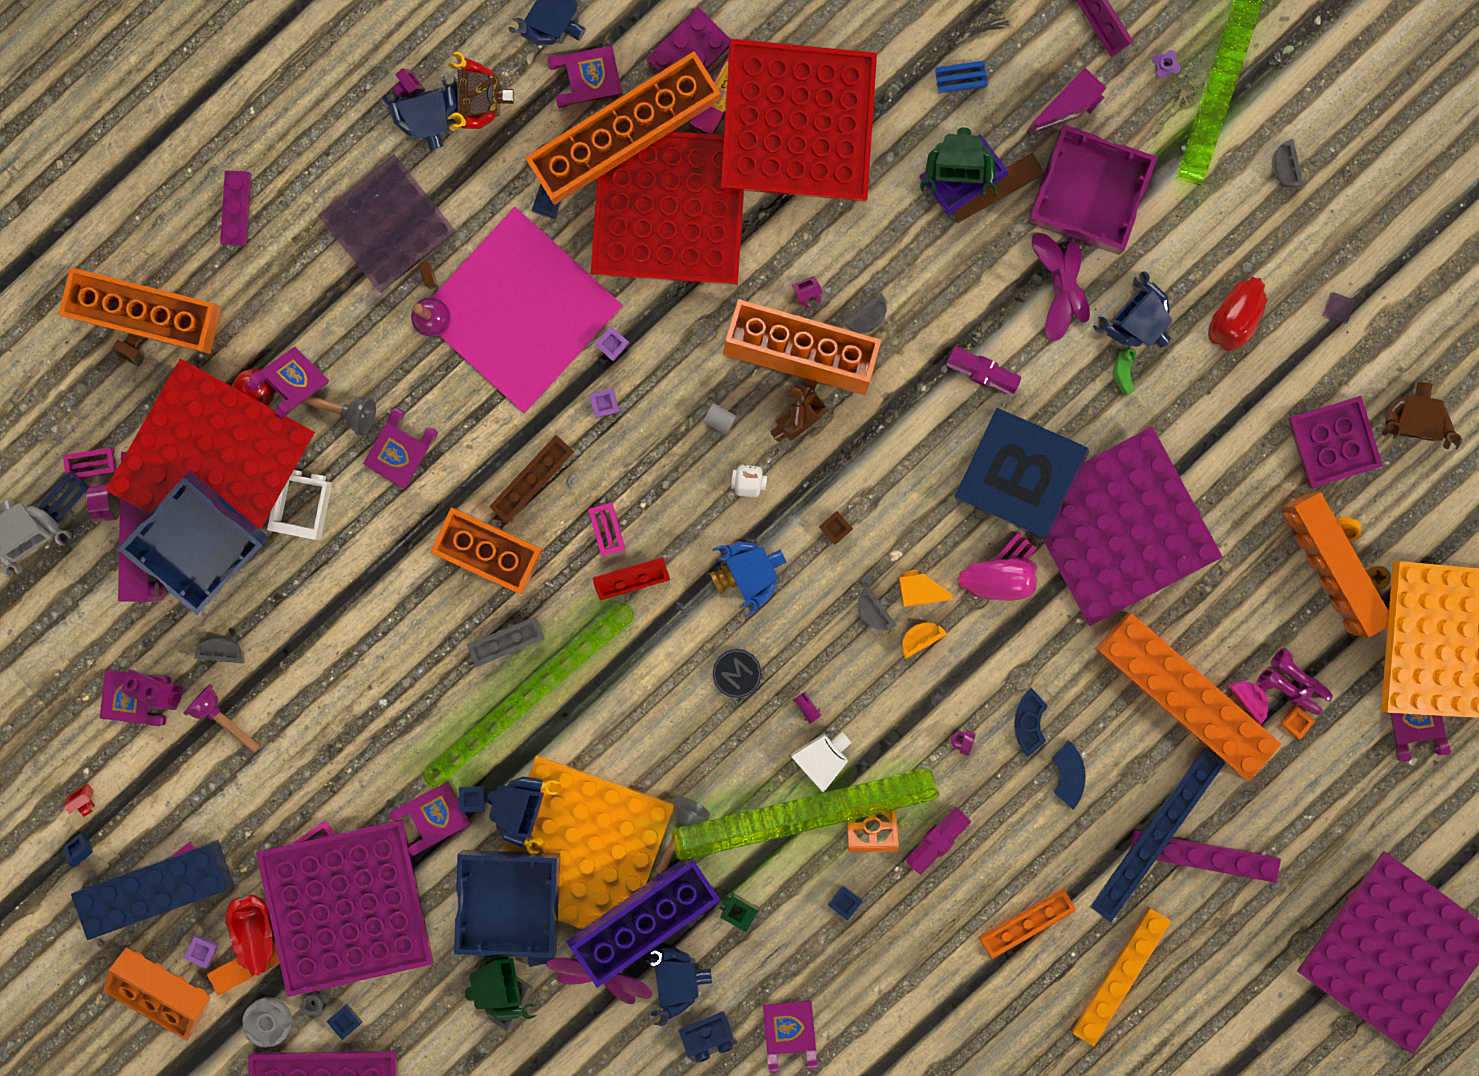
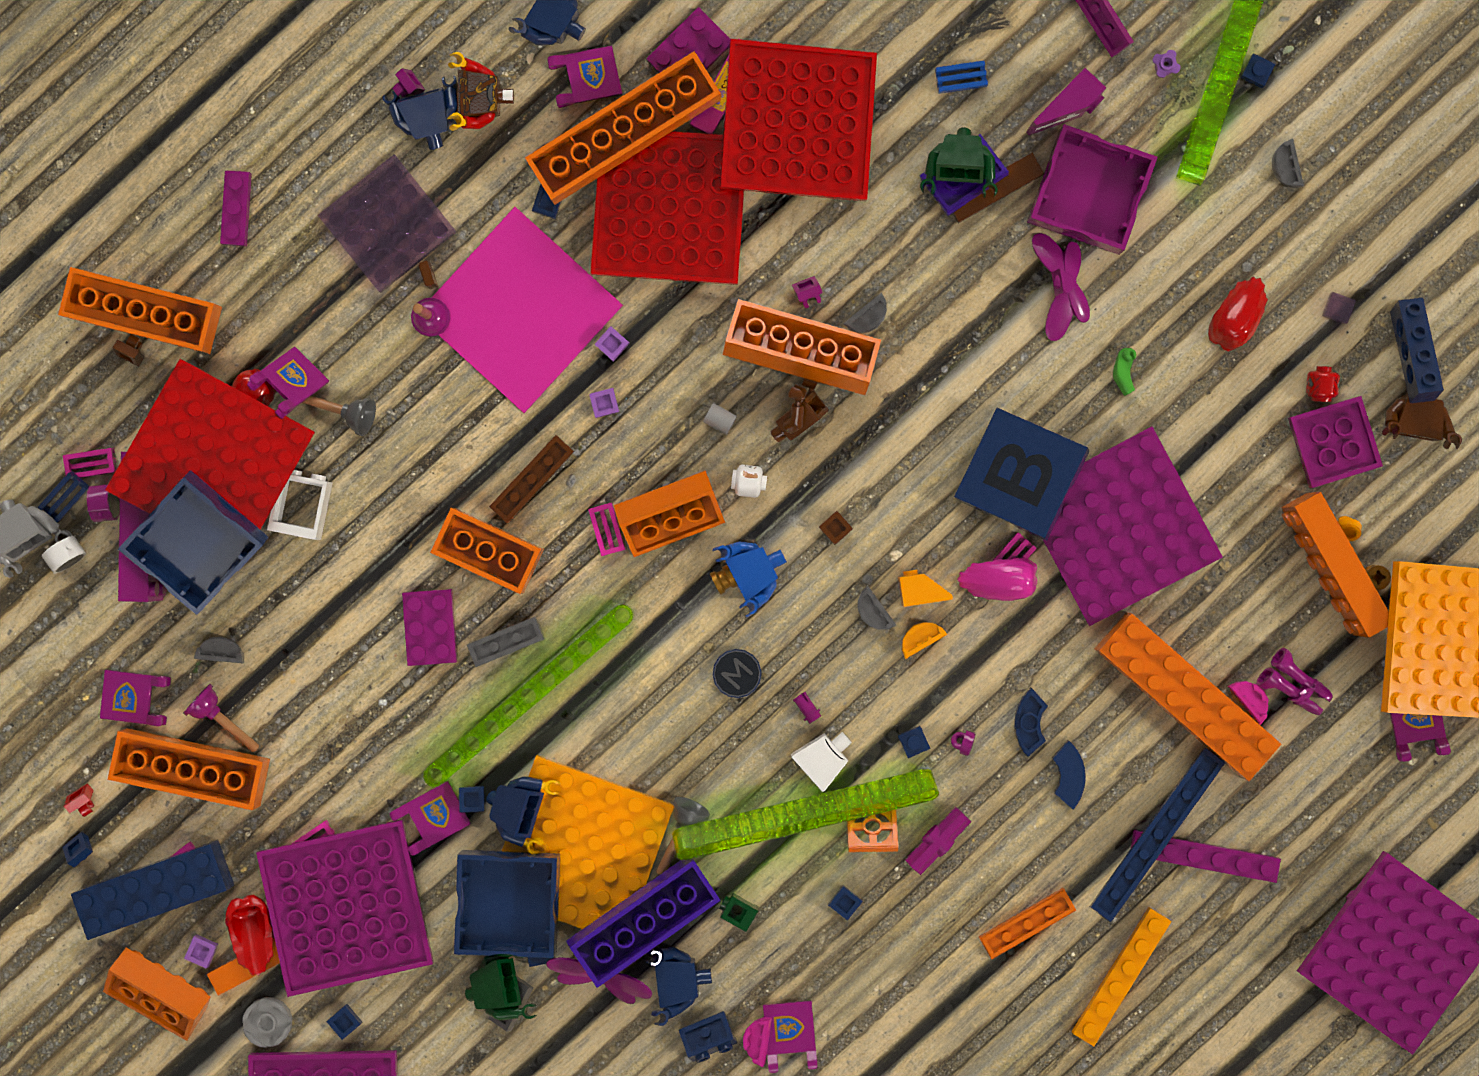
magenta bracket [121,669,184,710] -> none
flat silver plate [299,991,327,1017] -> none
magenta flag [363,408,438,489] -> none
red plate [592,557,670,601] -> none
magenta piece [946,346,1022,396] -> none
dark blue torso [1093,271,1172,348] -> none
orange tile [1279,705,1316,740] -> none
none -> white piece [42,536,86,574]
none -> orange brick [107,728,270,810]
none -> magenta plate [402,589,458,666]
none -> orange slope [613,471,725,557]
none -> dark pink plate [743,1017,772,1067]
none -> dark blue plate [898,725,931,759]
none -> dark blue plate [1240,53,1275,88]
none -> red head [1305,366,1340,402]
none -> dark blue brick [1390,298,1444,403]

